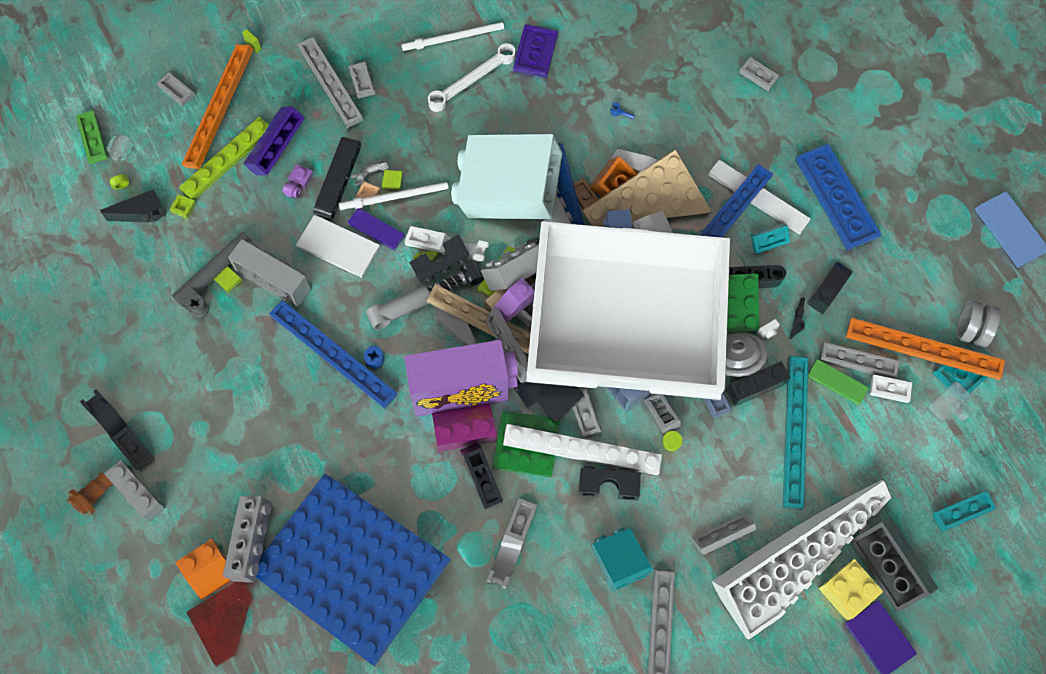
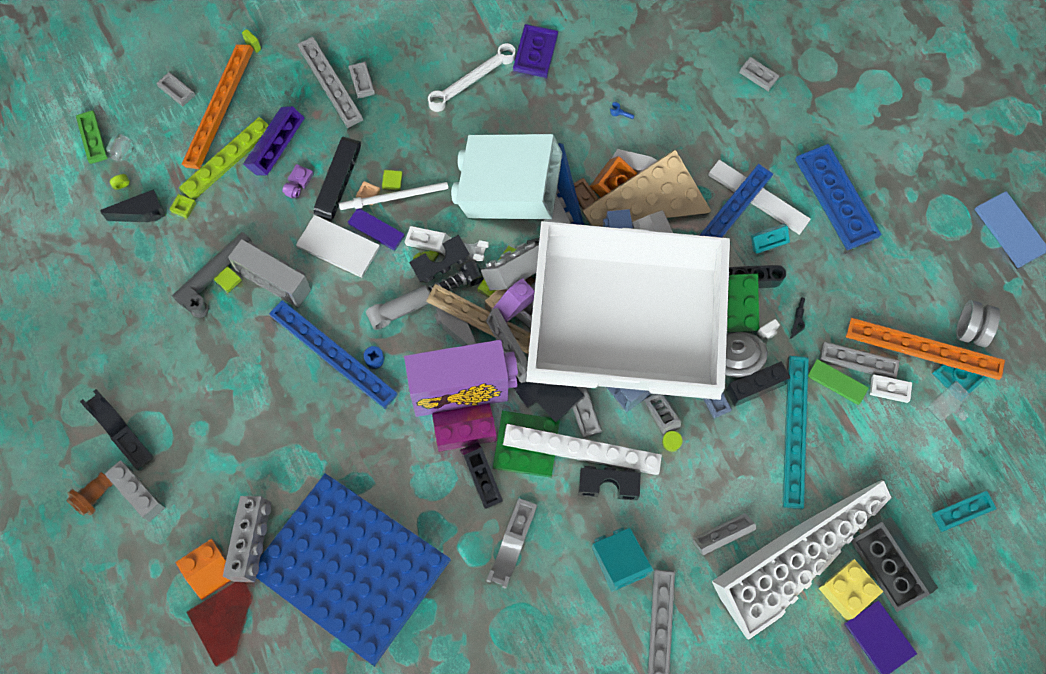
light grey arm [351,158,389,185] -> none
white bar [401,22,504,51] -> none
black slope [807,262,853,315] -> none

